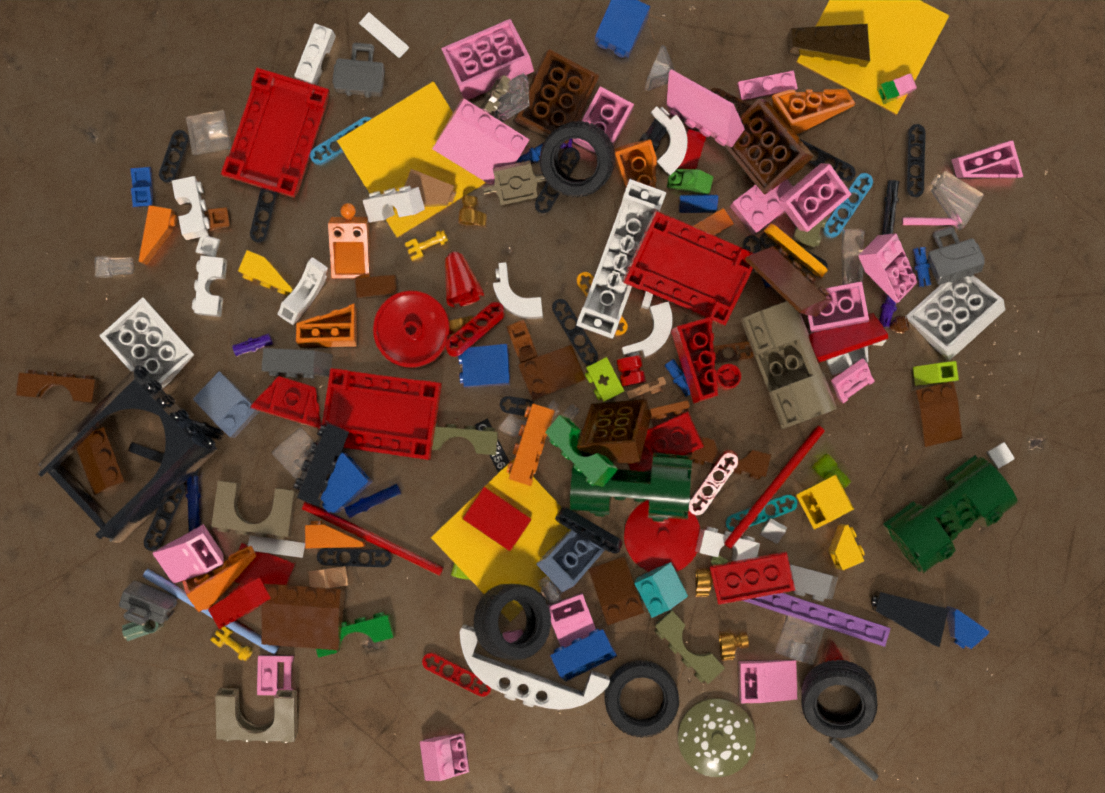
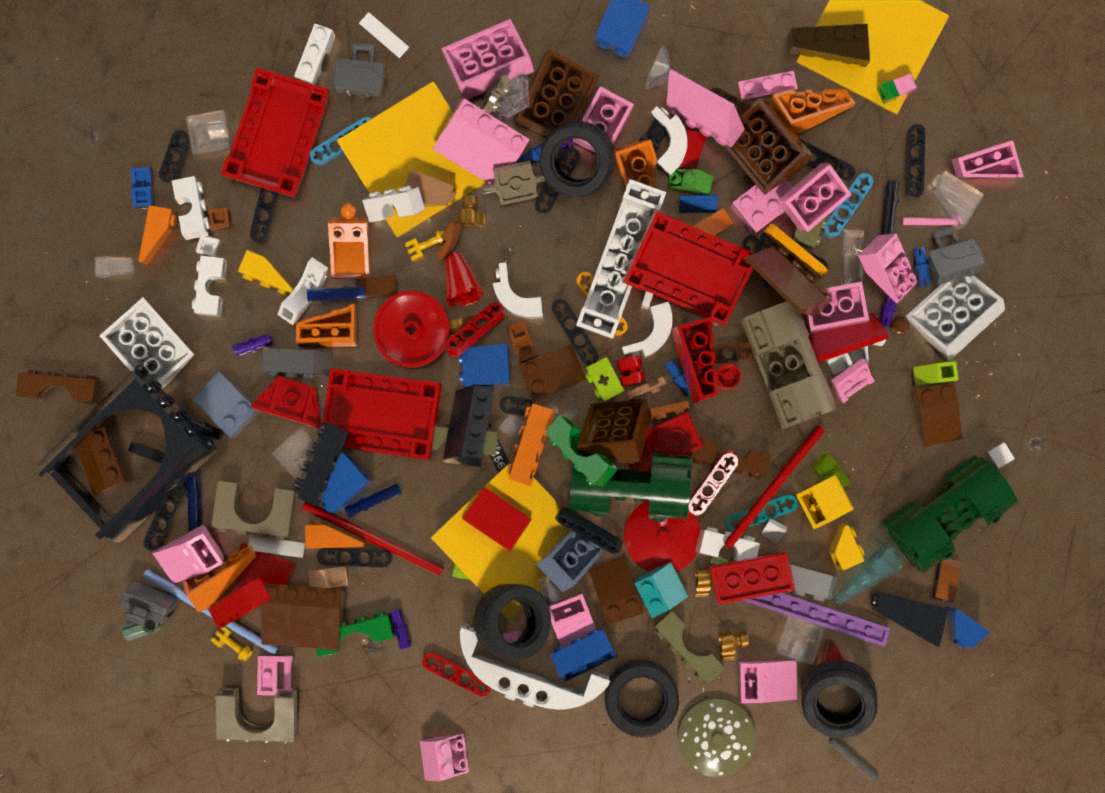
none -> clear blue pin [307,285,366,302]
none -> dark purple pin [389,609,412,650]
none -> dark orange slope [435,219,462,260]
none -> black slope [443,385,494,467]
none -> clear light blue wedge [833,544,905,605]
none -> dark orange slope [934,559,961,602]

